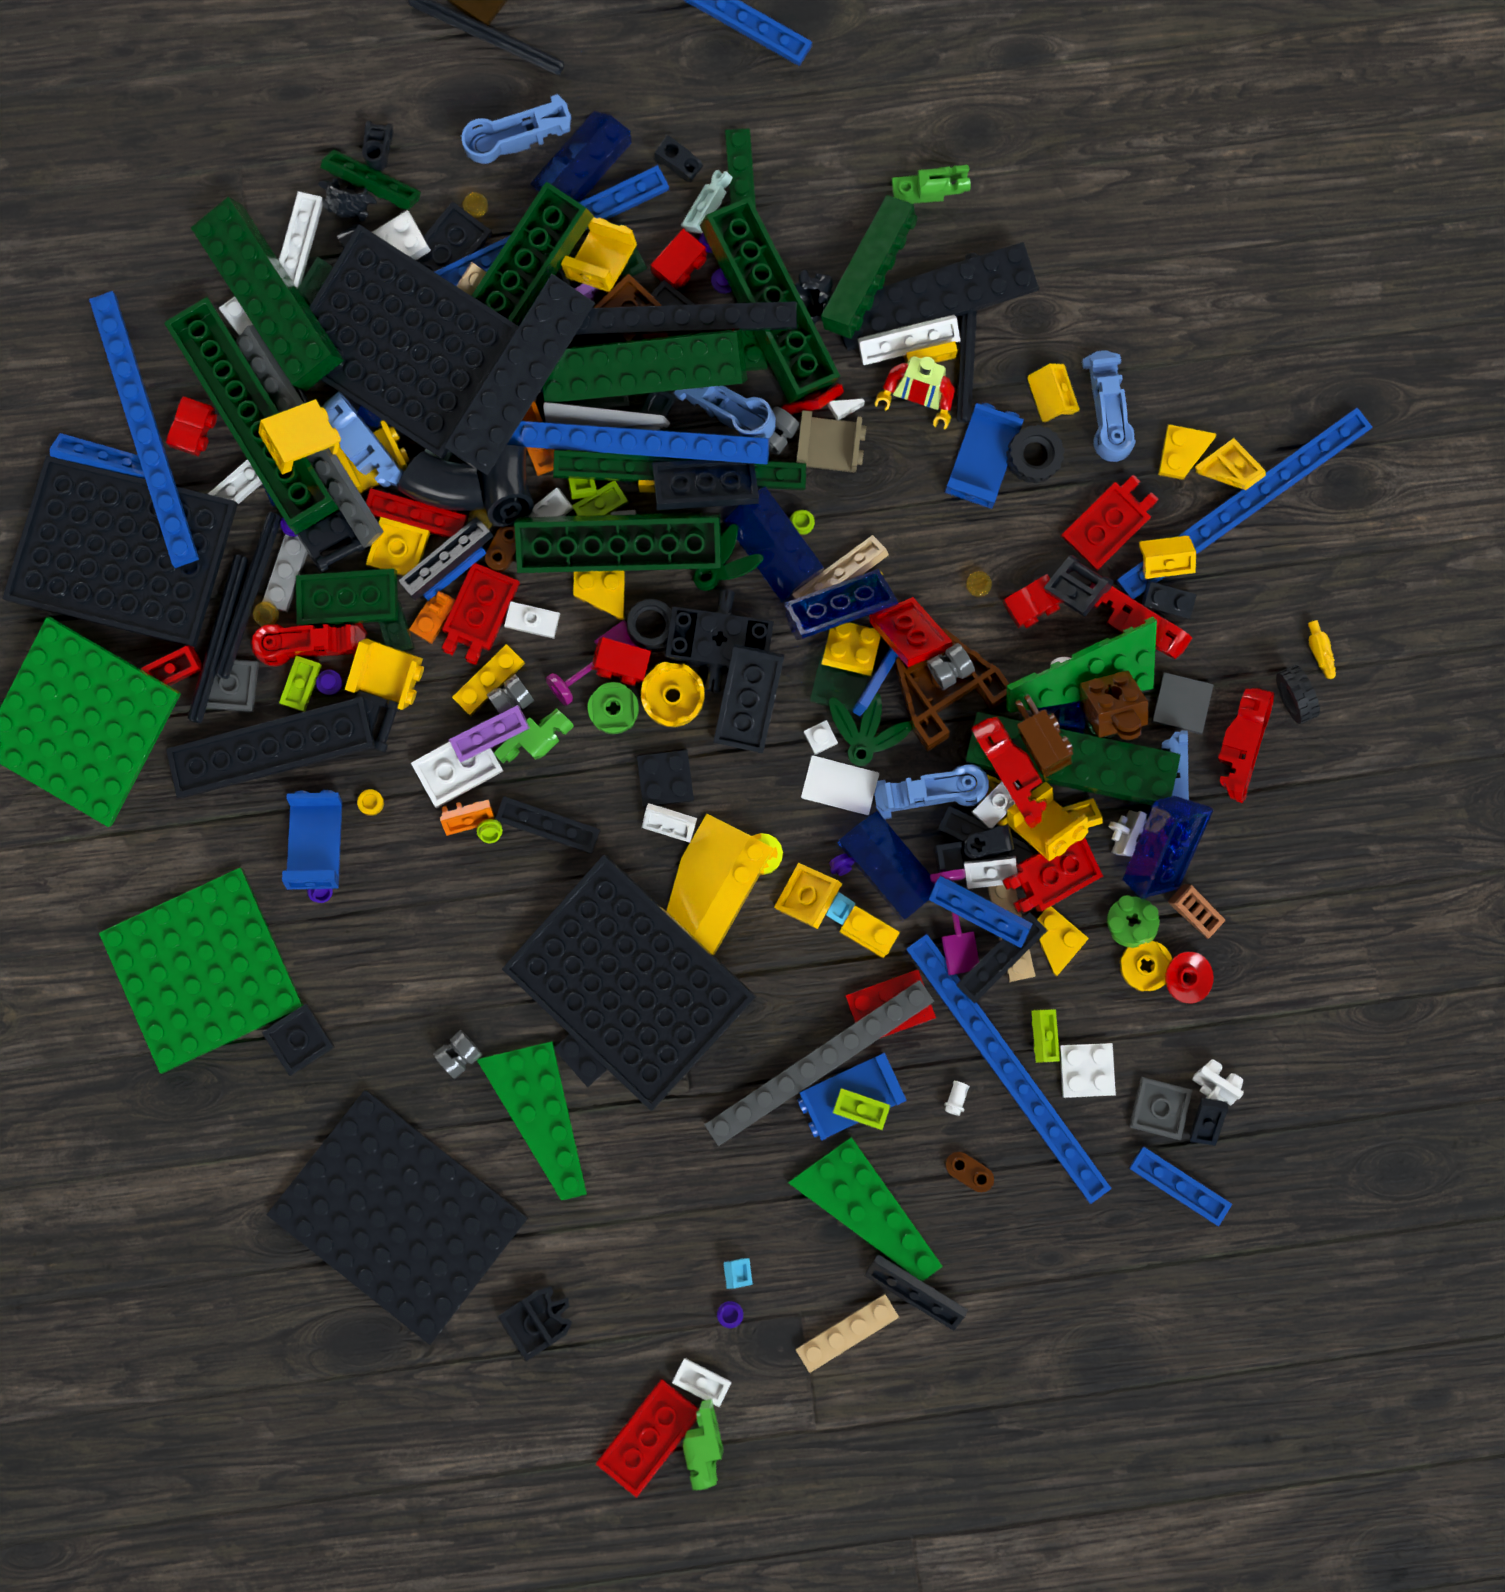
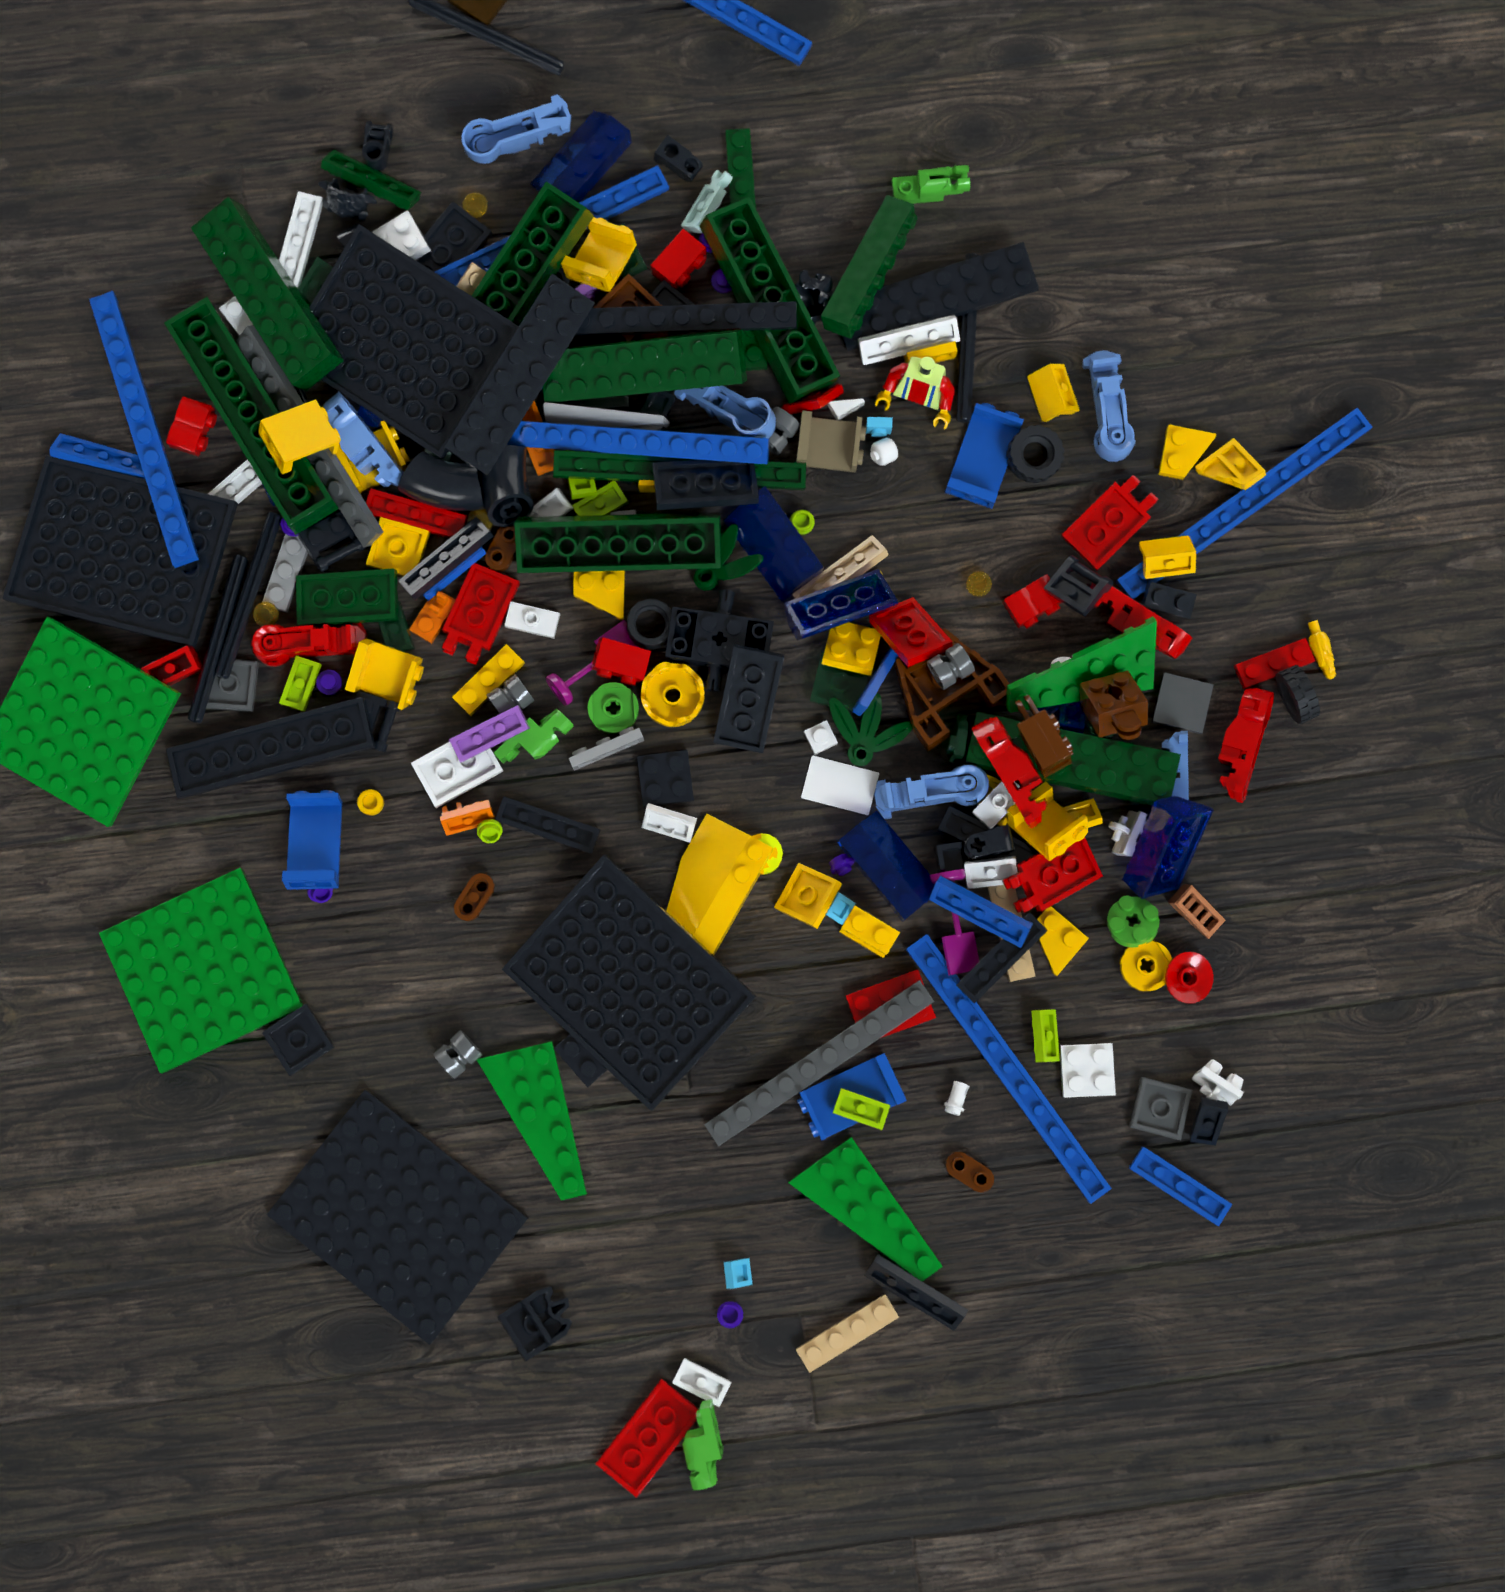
none -> reddish brown plate [454,873,495,921]
none -> light grey plate [569,727,644,771]
none -> medium azure plate [866,417,892,437]
none -> white piece [870,438,898,466]
none -> clear green wing [946,713,968,763]
none -> red plate [1234,638,1315,689]

